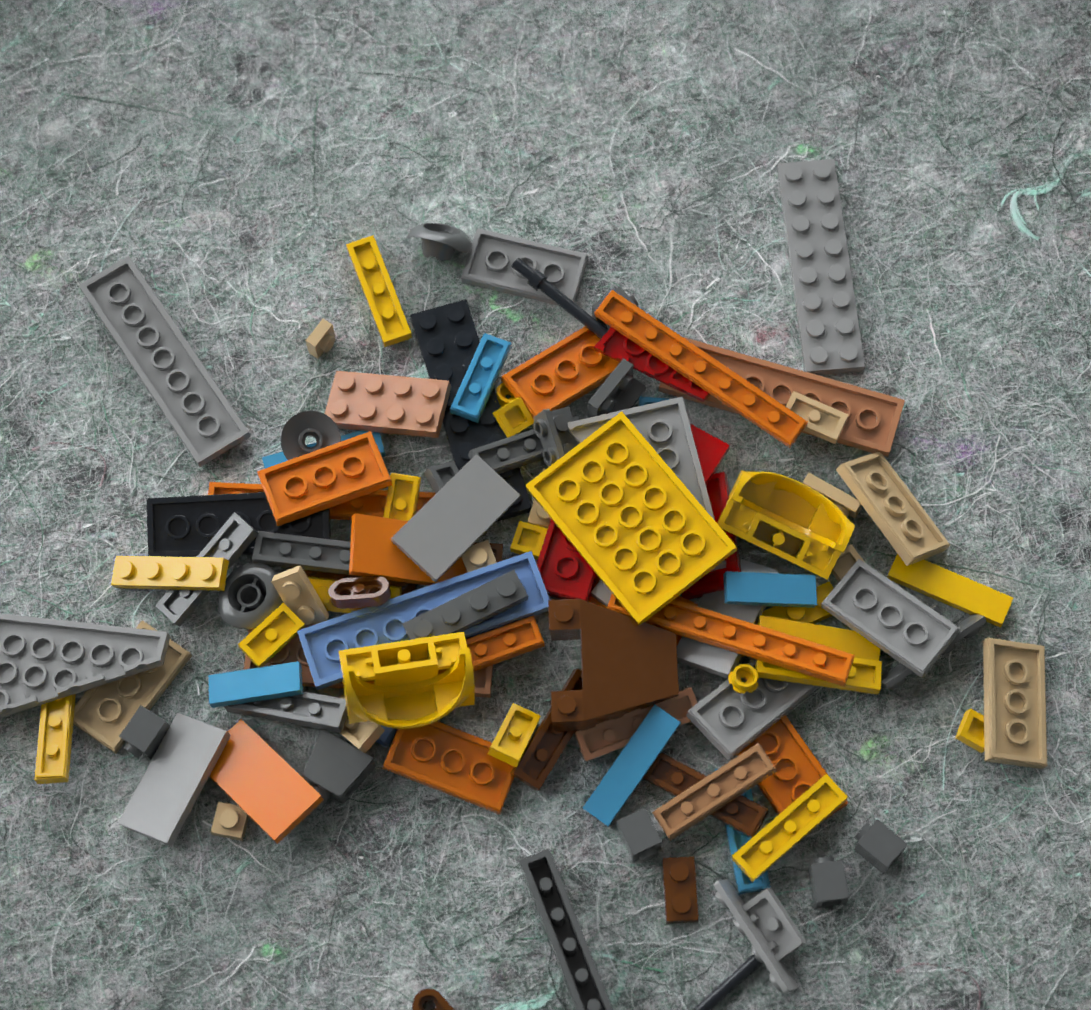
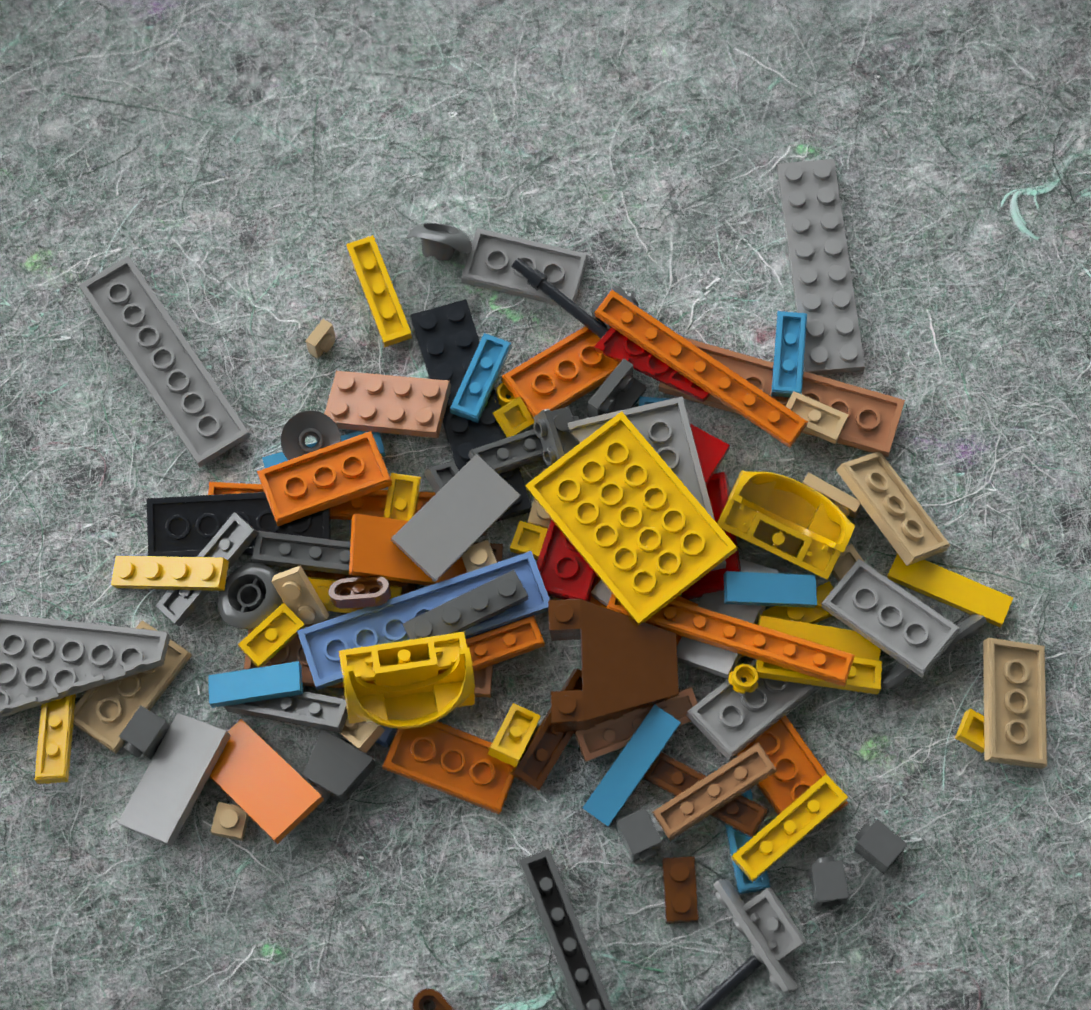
none -> dark azure tile [771,311,807,398]

